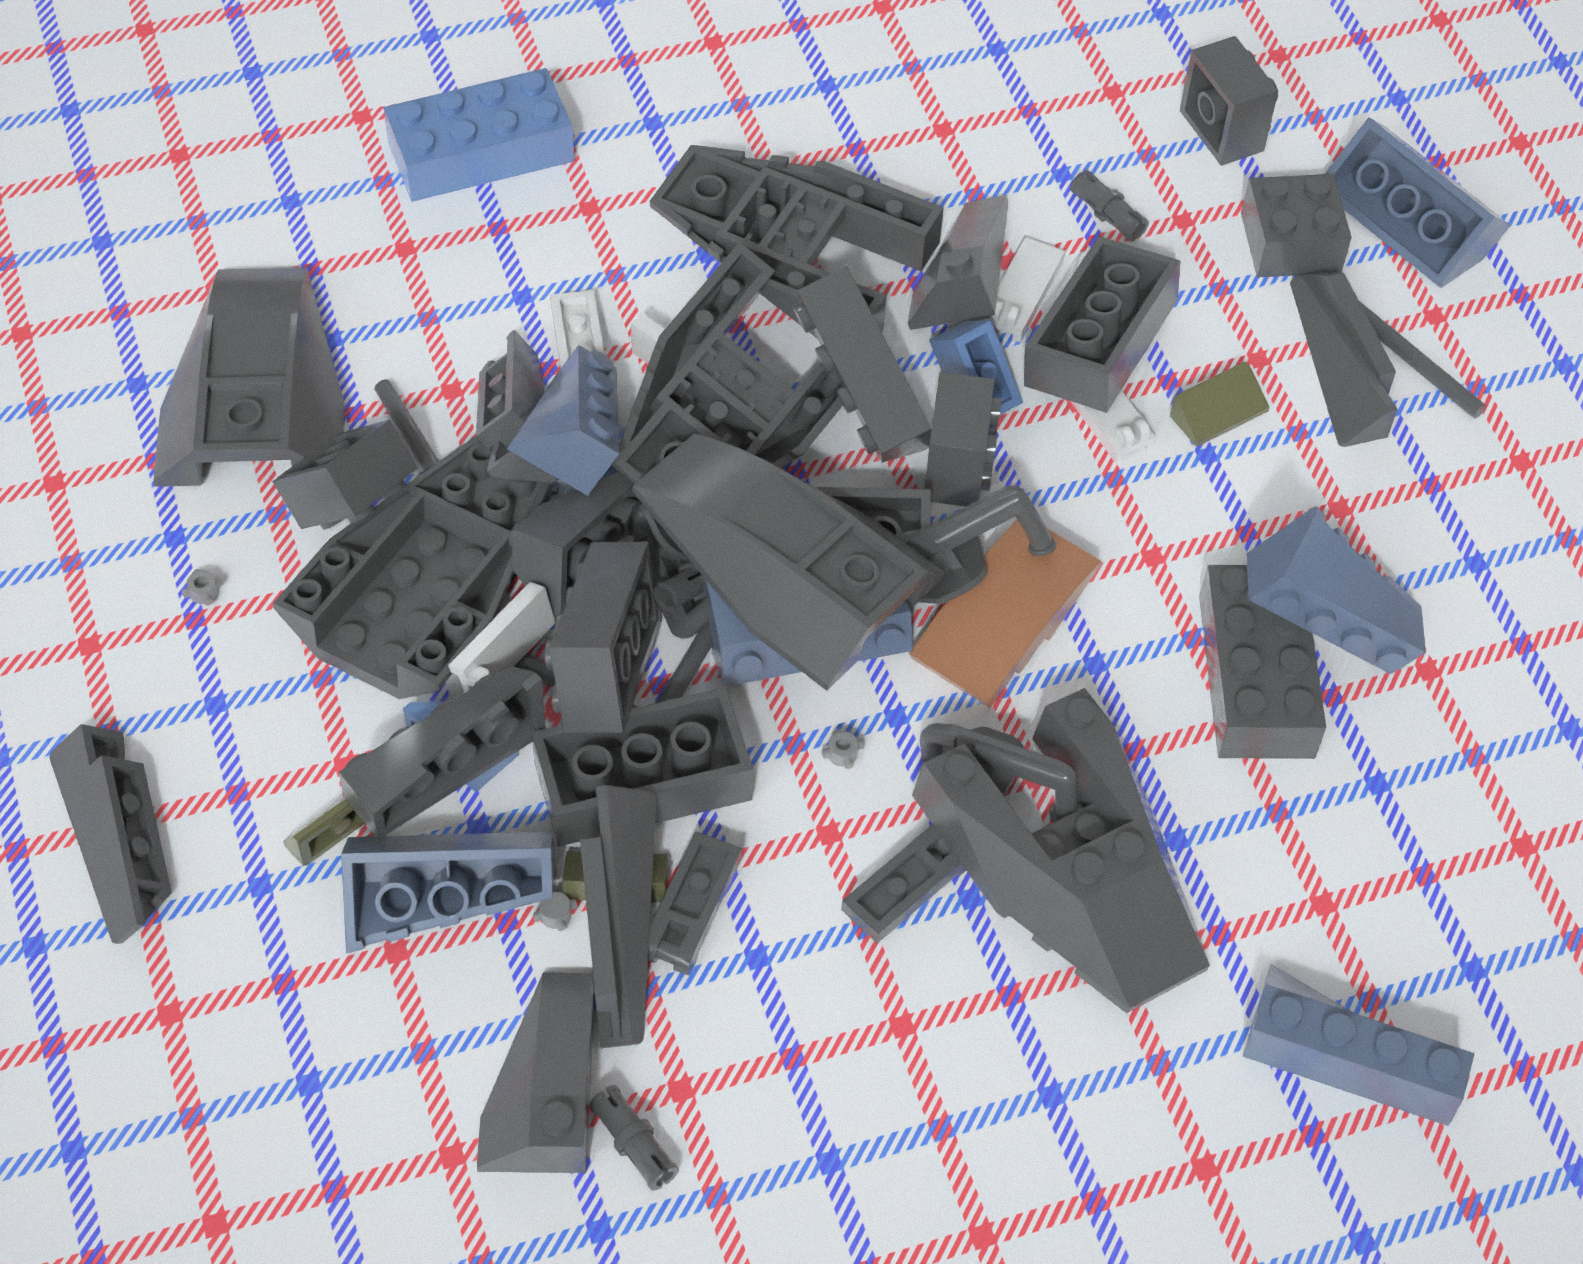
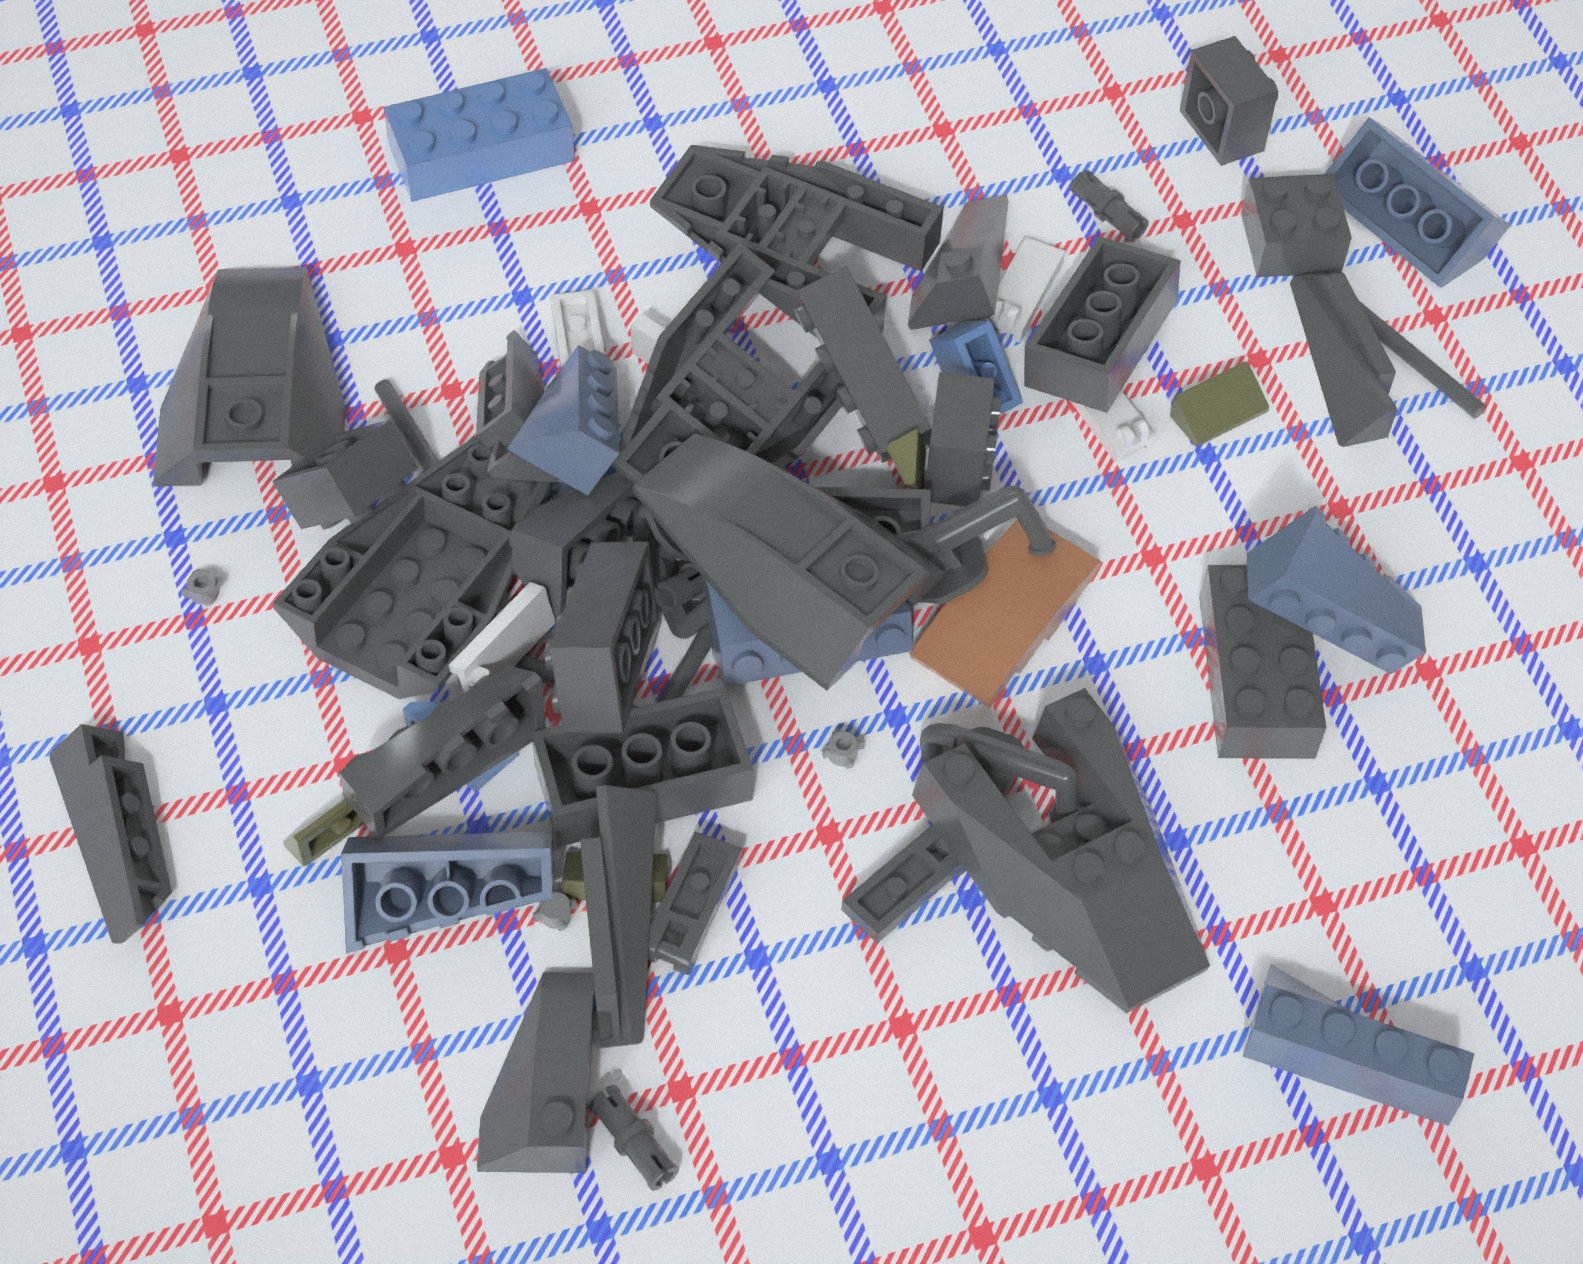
none -> olive slope [886,429,926,489]

